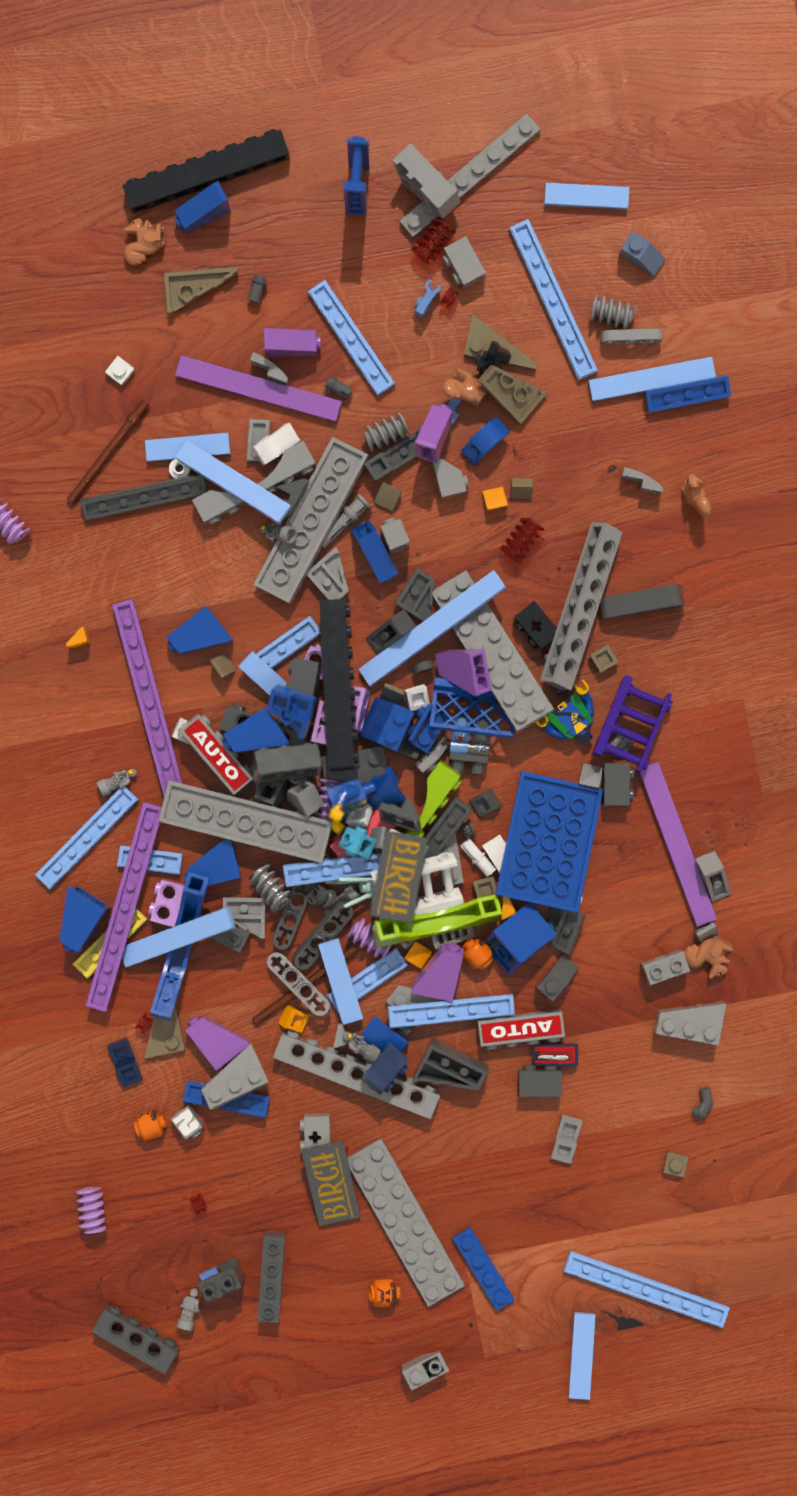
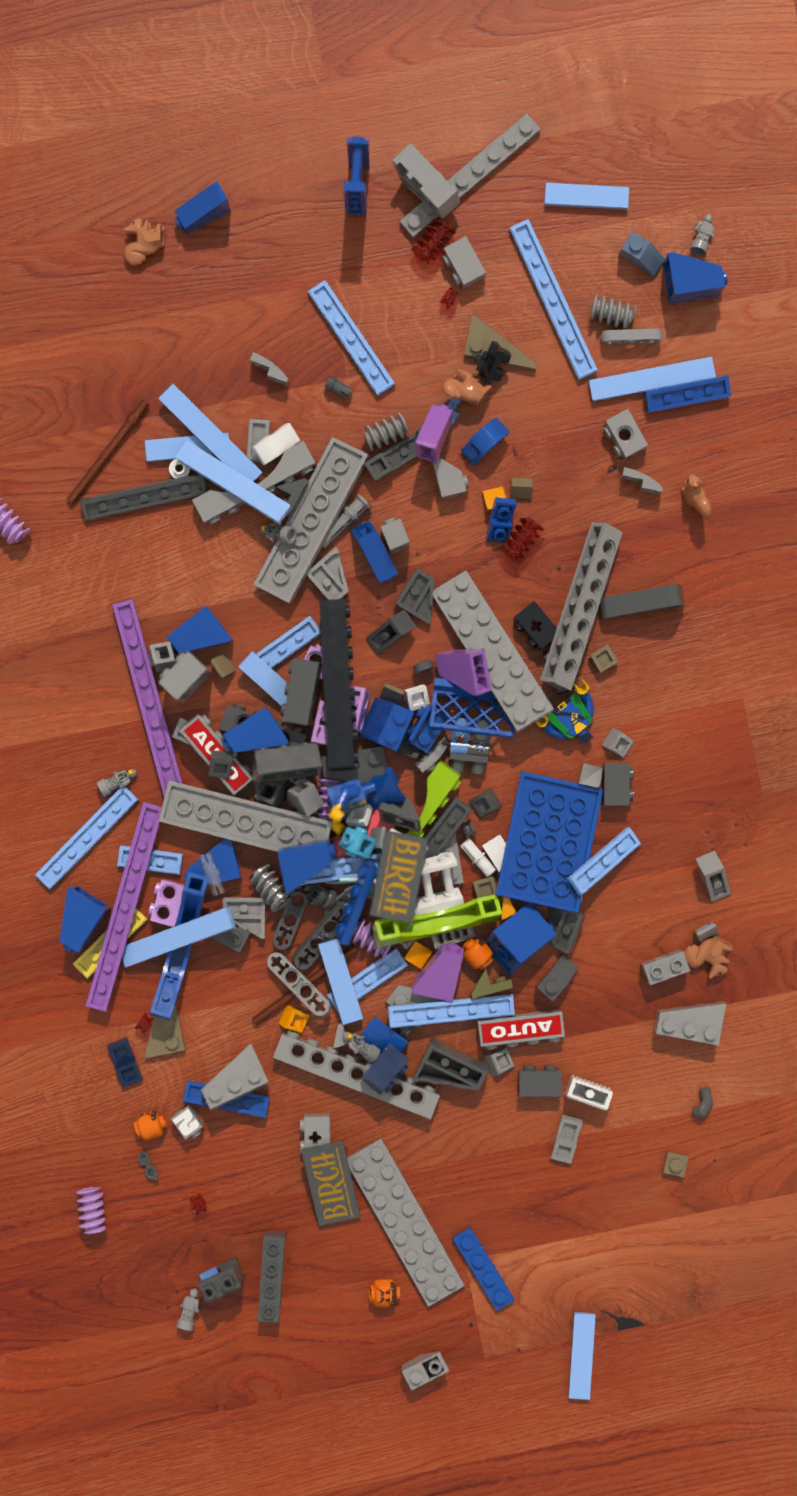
light orange slope [66,626,90,649] -> none
dark grey brick [91,1305,180,1374] -> none
white plate [105,356,135,386] -> none
black brick [122,129,290,214] -> none
dark tan wing [164,267,238,315] -> none
medium lavender tile [175,355,342,422] -> none
medium lavender slope [185,1016,251,1071] -> none
dark grey pin [247,275,267,304] -> none
medium lavender slope [264,328,321,358] -> none
blue slope [268,685,317,740] -> none
light blue tile [358,570,507,687] -> none
dark tan slope [374,482,402,512] -> none
medium blue plate [414,279,441,319] -> none
dark tan wing [478,365,547,424] -> none
slope [533,1043,578,1066] -> none
light blue tile [563,1250,730,1328] -> none
dark purple fence [591,675,673,774] -> none
medium lavender tile [639,762,717,927] -> none
none -> dark grey piece [138,1150,158,1180]
none -> light grey brick [149,641,175,673]
none -> light blue tile [158,384,263,482]
none -> light grey brick [158,652,212,703]
none -> clear pin [199,852,226,896]
none -> dark grey slope [208,750,233,778]
none -> blue slope [277,839,337,893]
none -> blue plate [335,859,378,945]
none -> olive slope [471,968,513,999]
none -> light grey slope [483,1047,515,1076]
none -> blue slope [486,497,517,542]
none -> white brick [565,1074,613,1111]
none -> light blue tile [567,827,641,895]
none -> light grey brick [603,409,648,460]
none -> blue slope [663,252,728,304]
none -> light grey piece [690,214,714,255]

